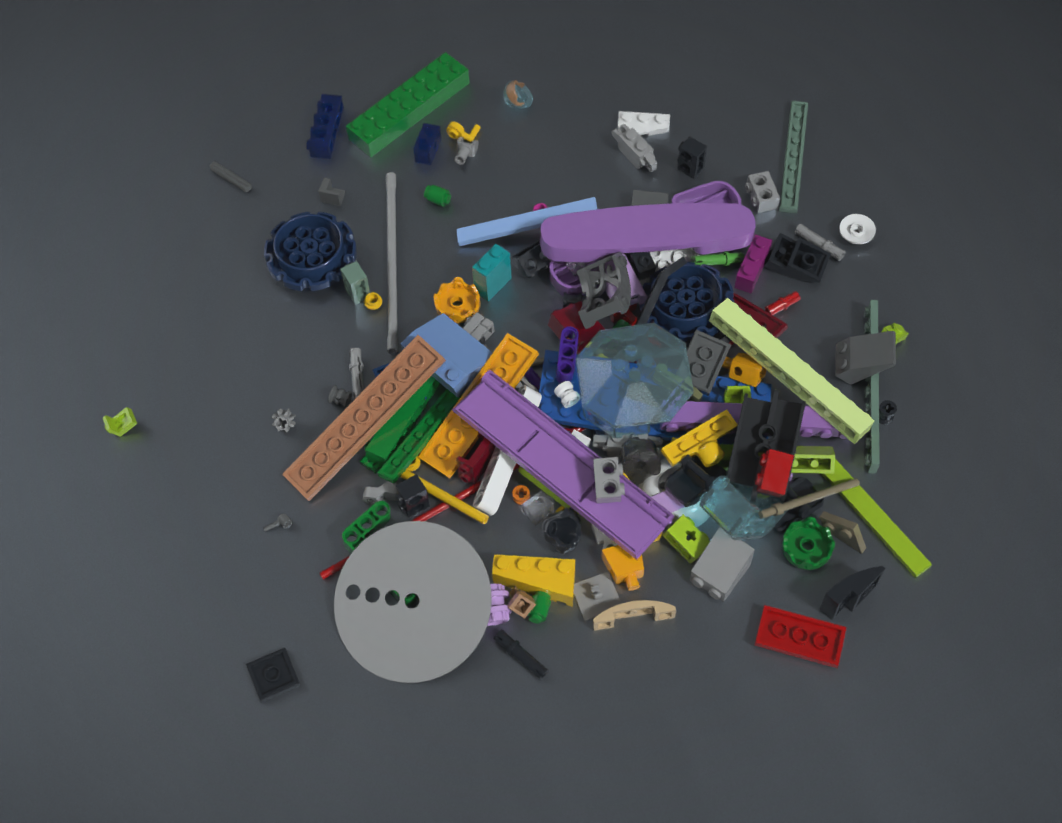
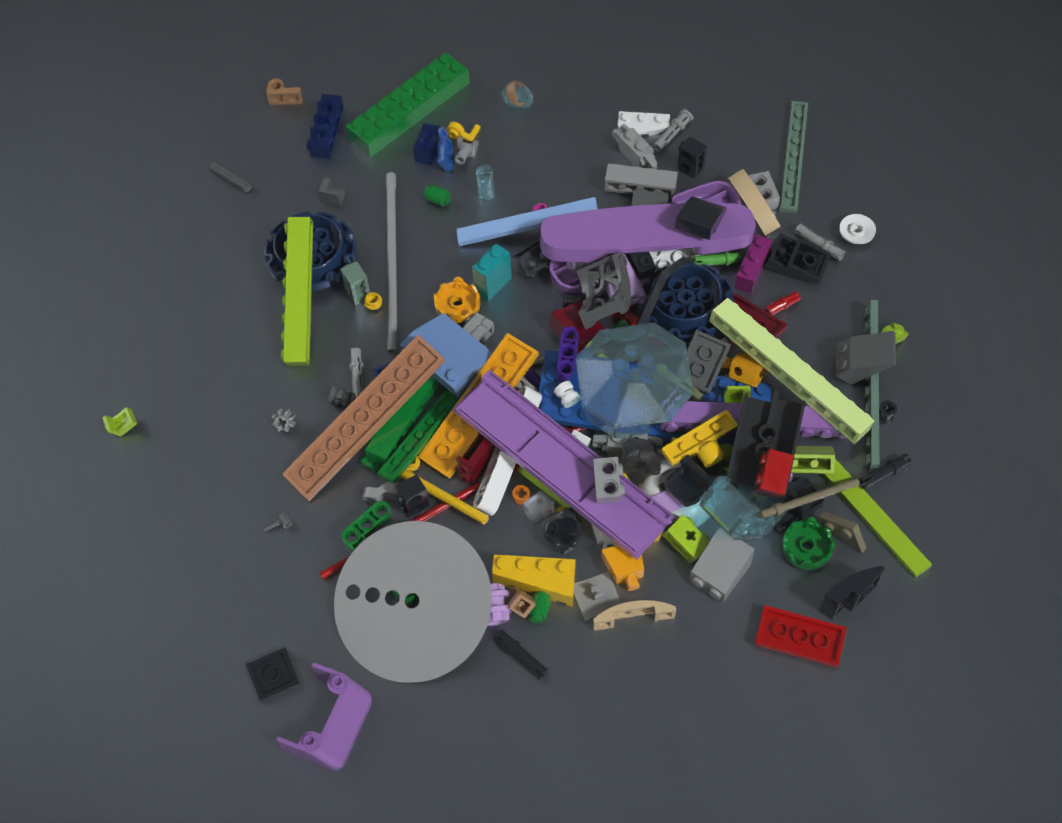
none -> medium nougat plate [267,78,303,105]
none -> medium lavender windscreen [276,662,372,770]
none -> lime brick [281,217,313,366]
none -> blue hinge [437,127,454,172]
none -> clear light blue pin [476,165,495,201]
none -> light grey brick [604,163,678,199]
none -> light grey pin [652,109,693,152]
none -> black slope [675,196,727,240]
none -> tan slope [728,169,781,236]
none -> black pin [858,453,912,490]

